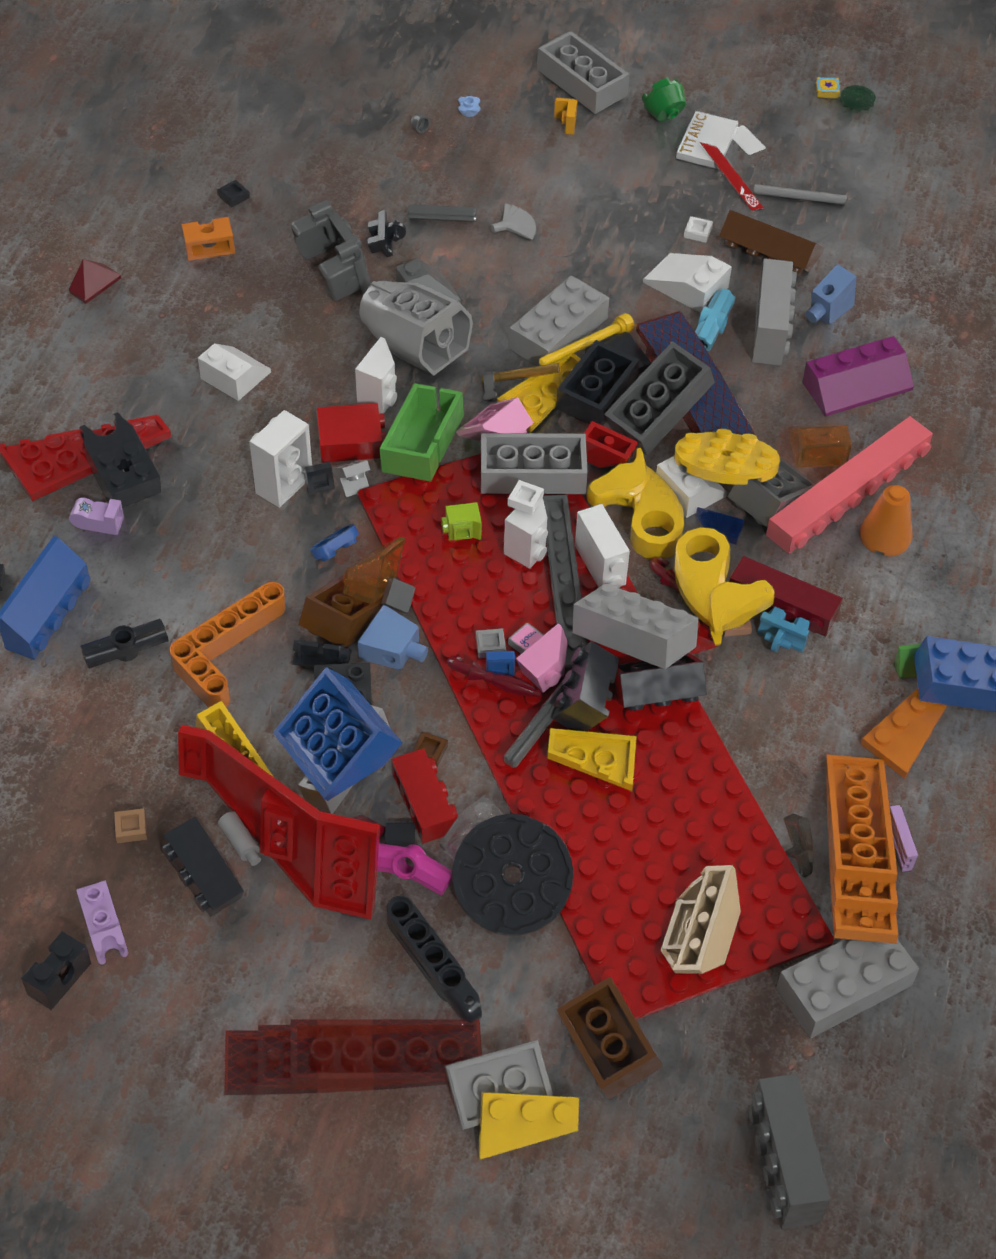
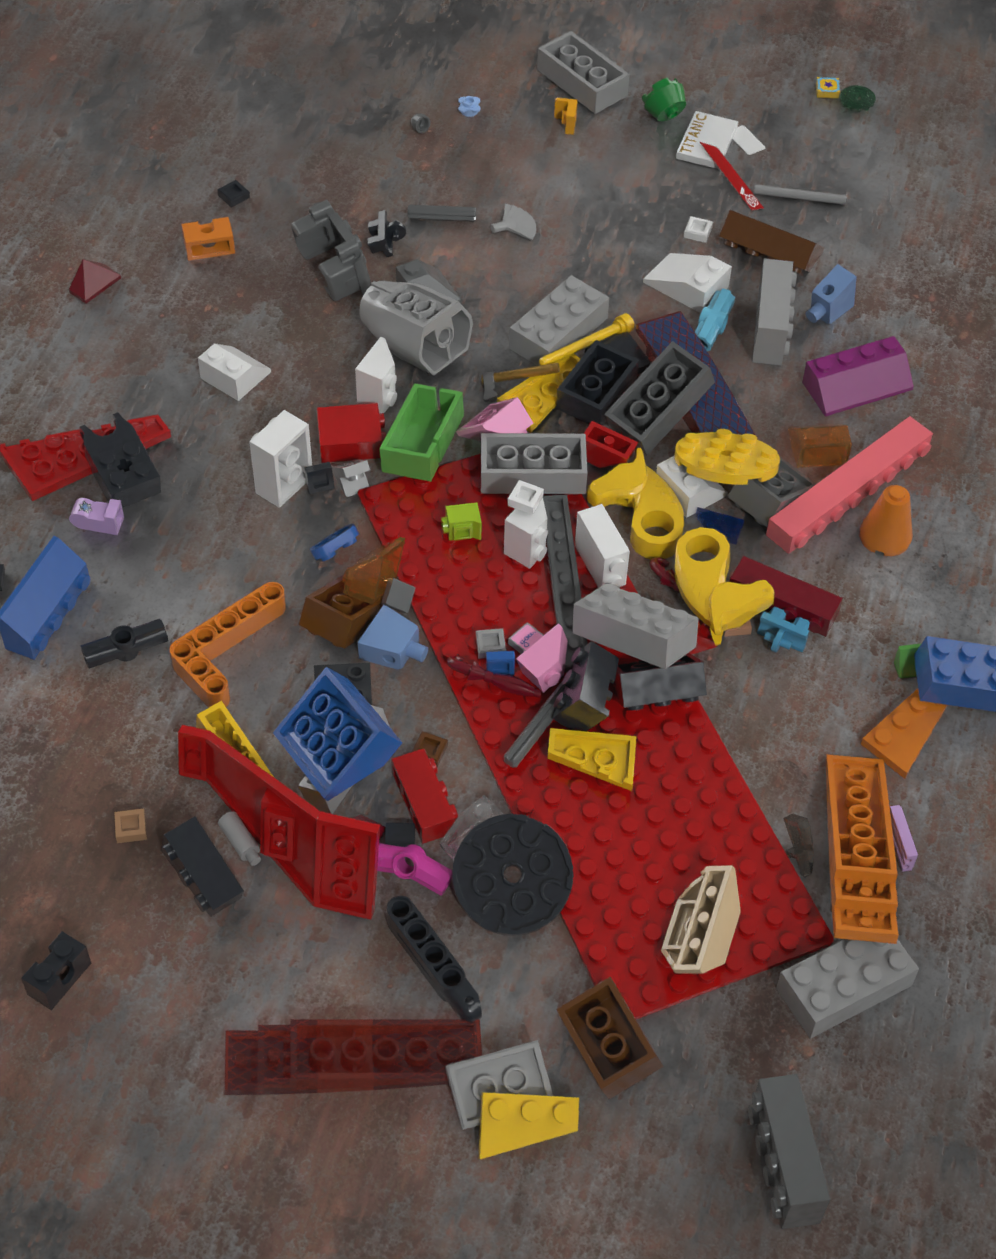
lavender plate [76,880,128,965] -> none
black hinge [292,638,352,668] -> none

